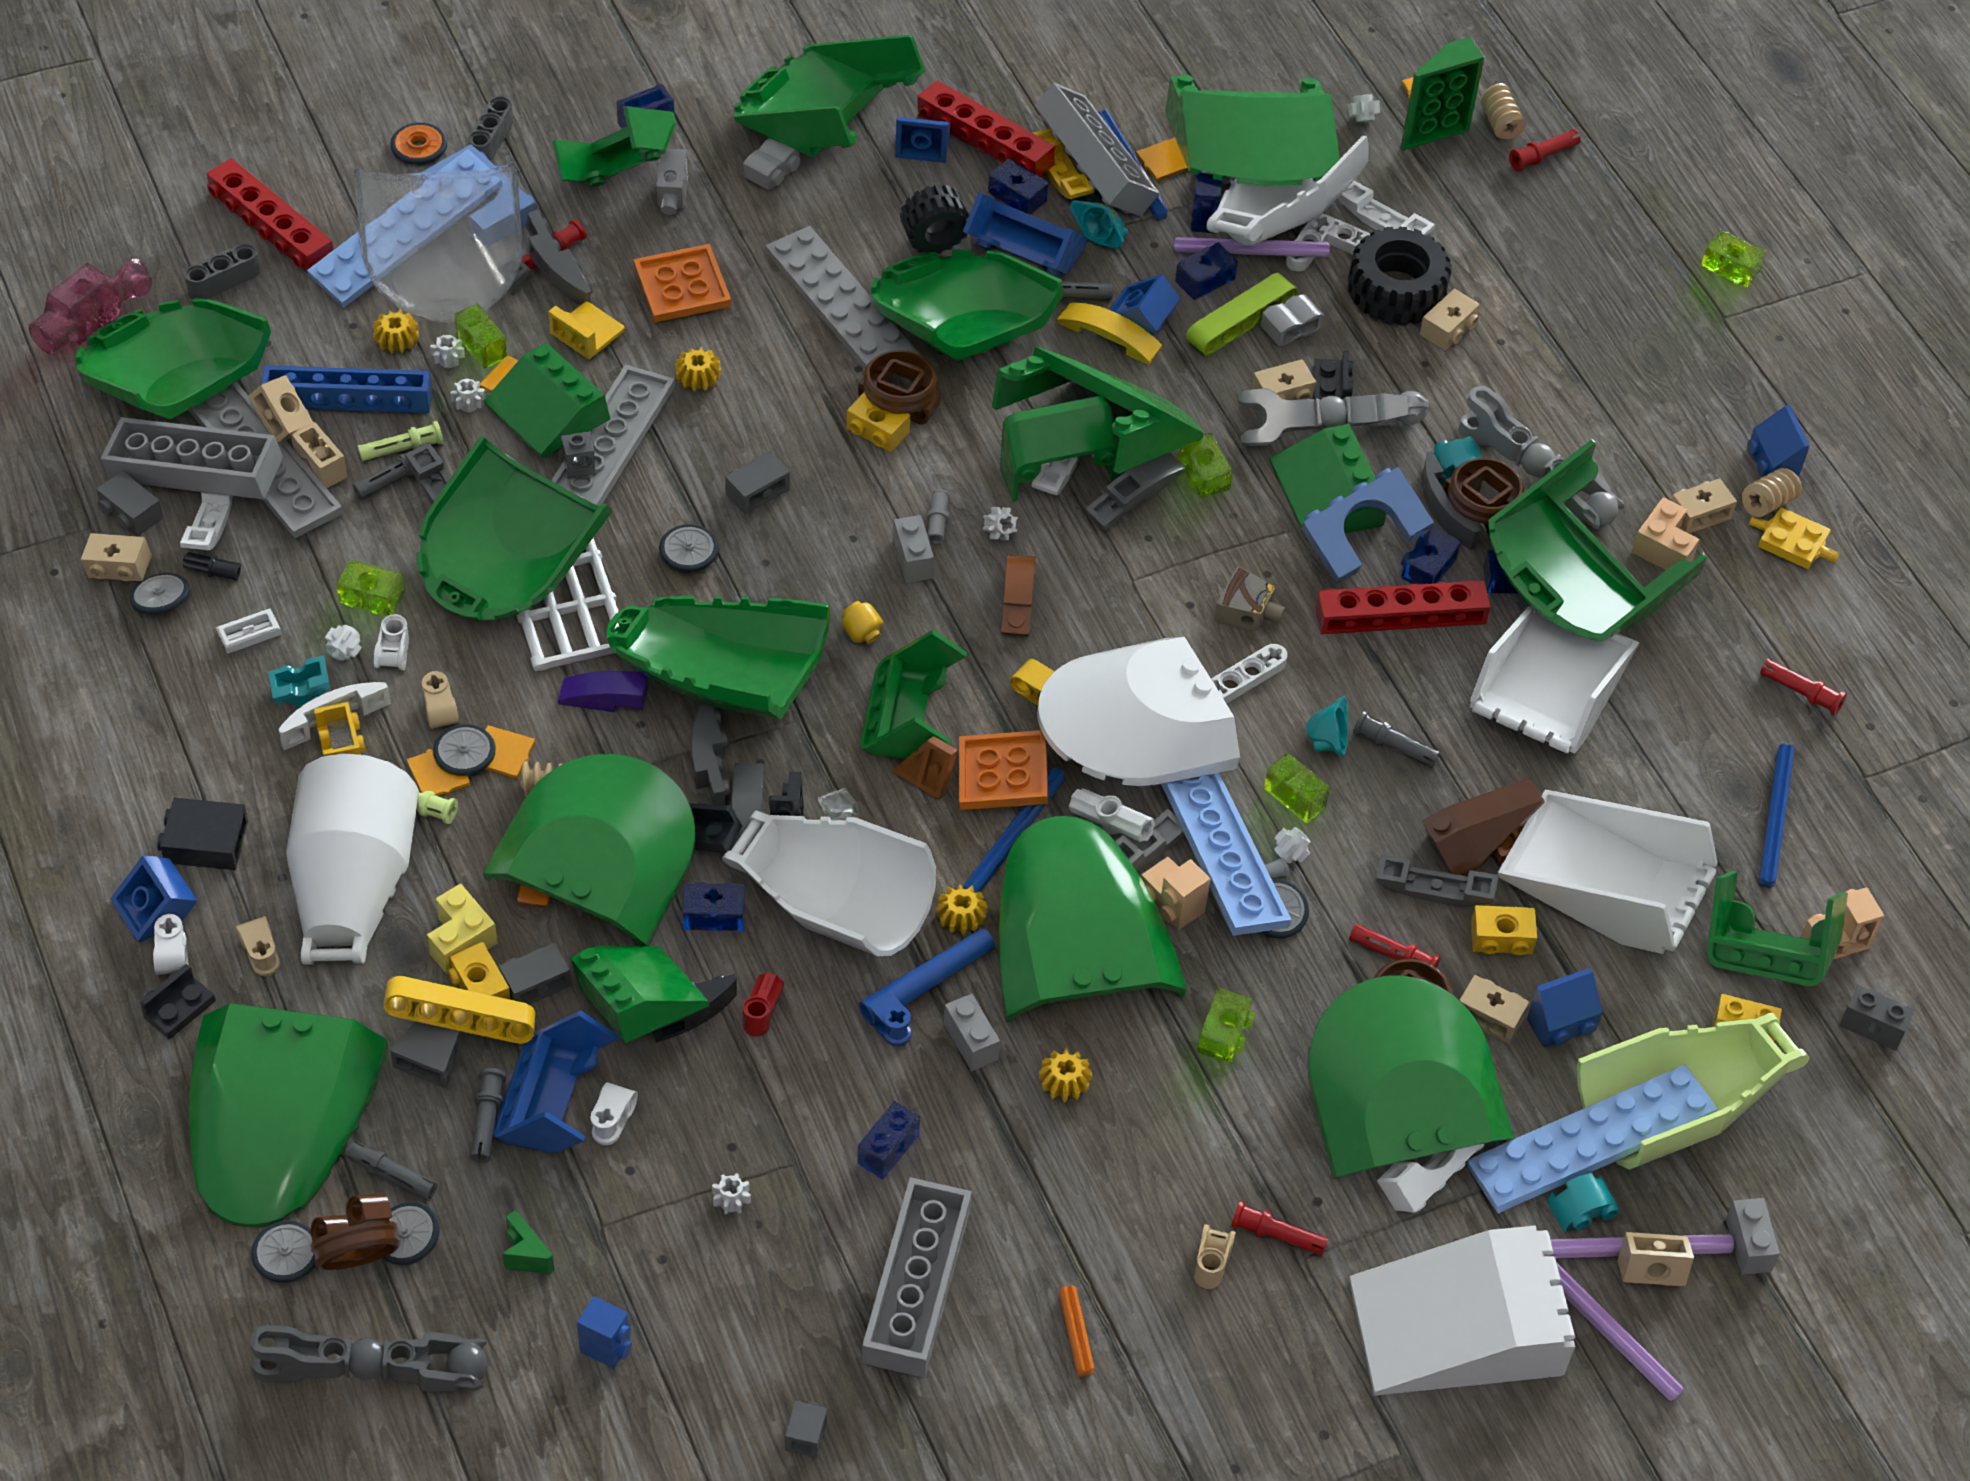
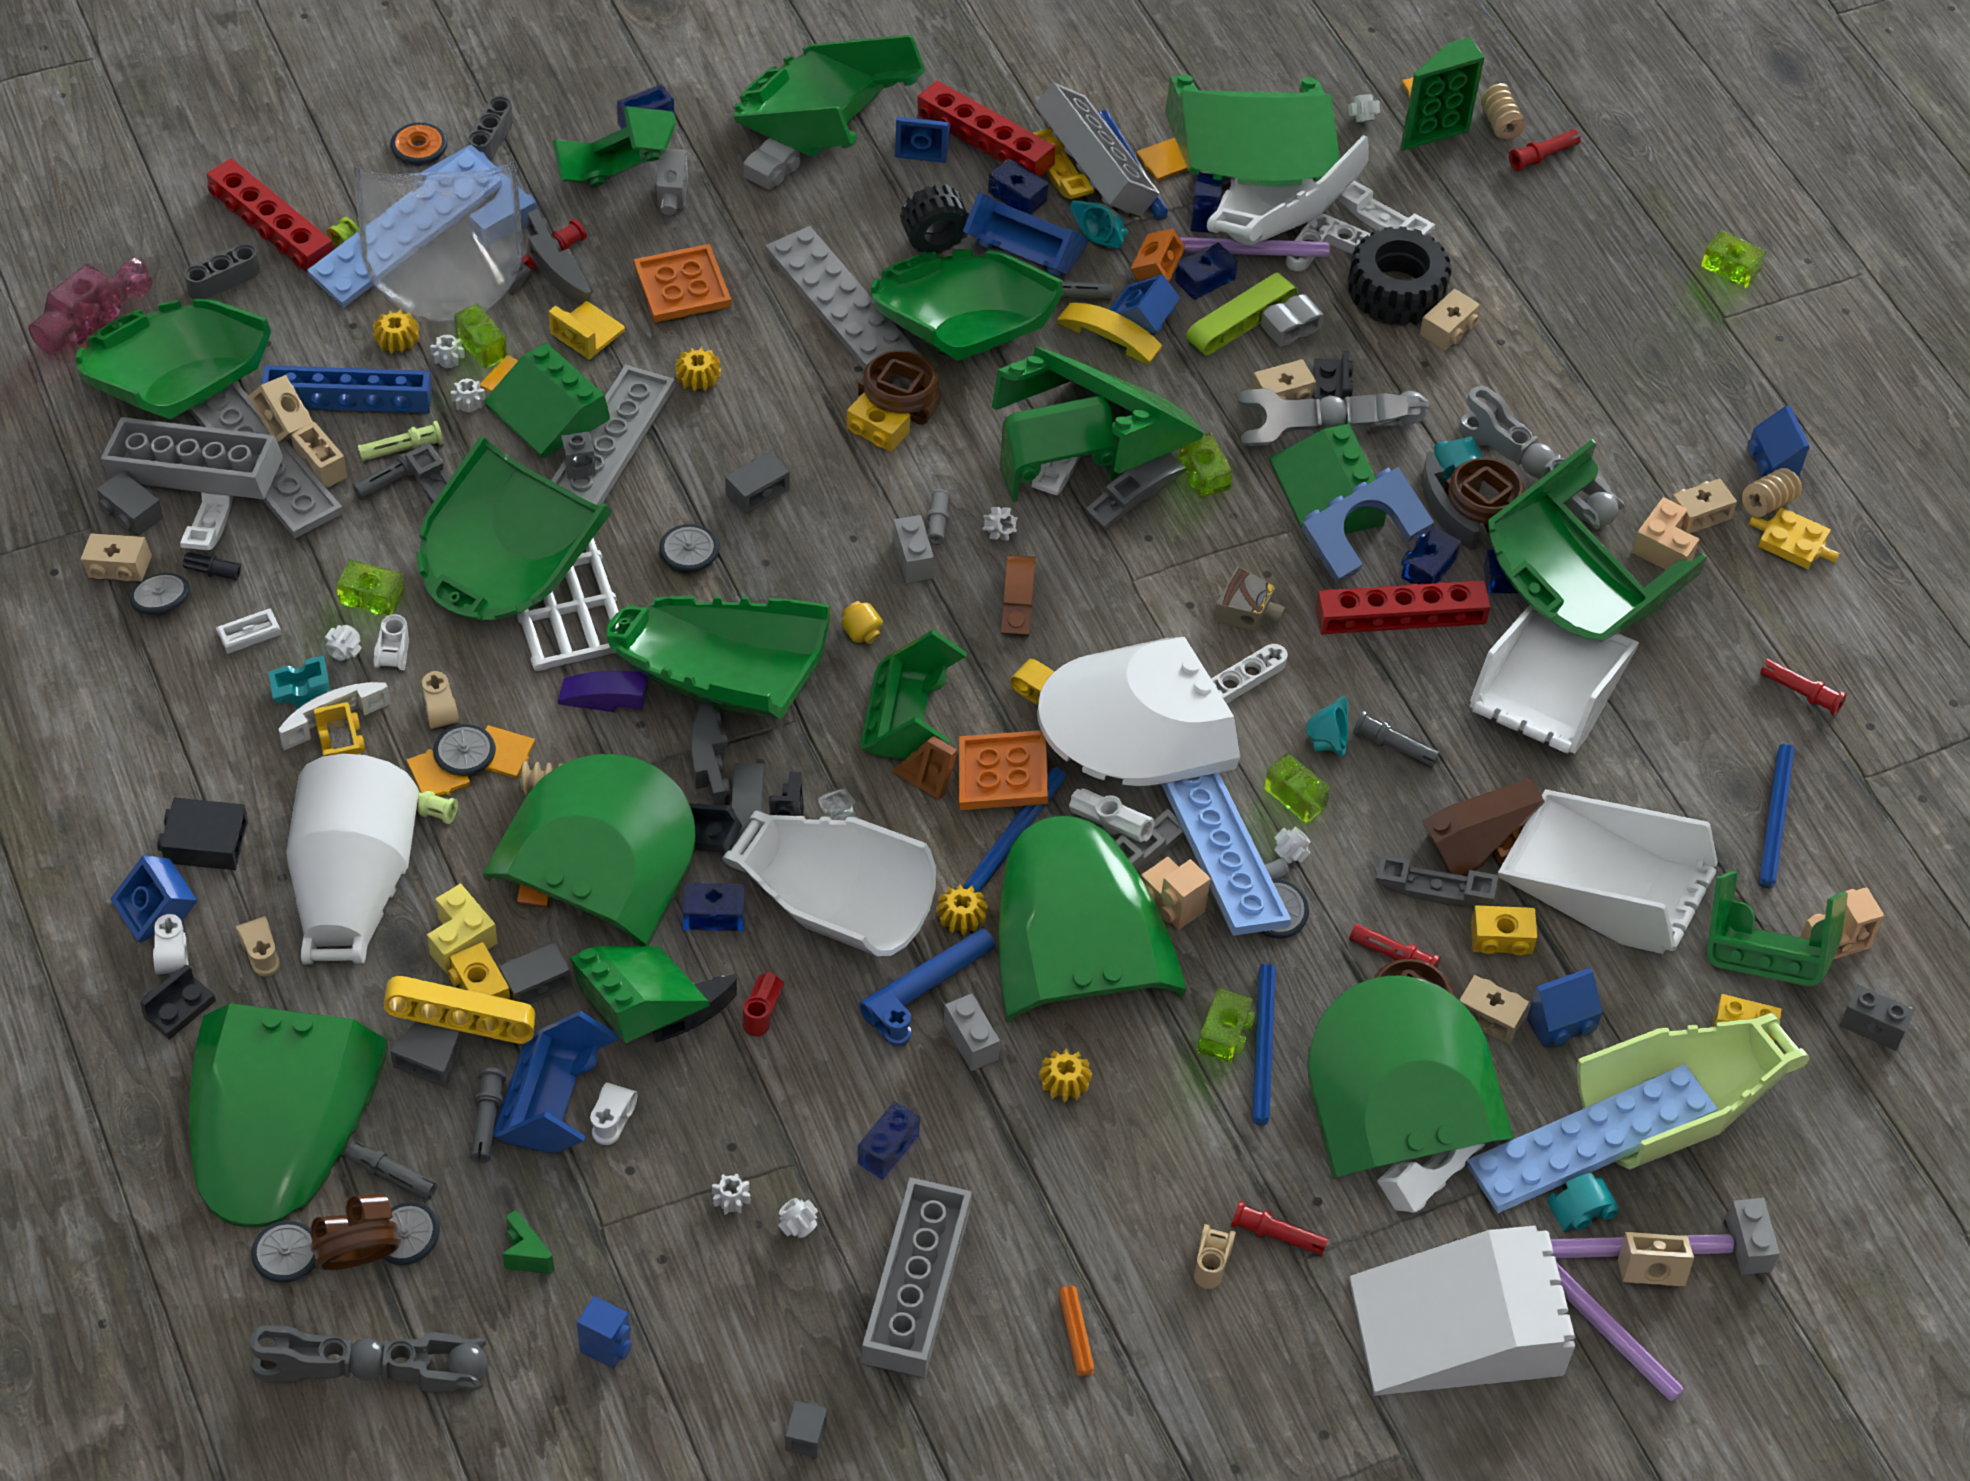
none -> lime wheel [326,217,359,248]
none -> white gear [778,1198,818,1238]
none -> orange brick [1130,228,1186,282]
none -> blue axle [1252,963,1276,1125]

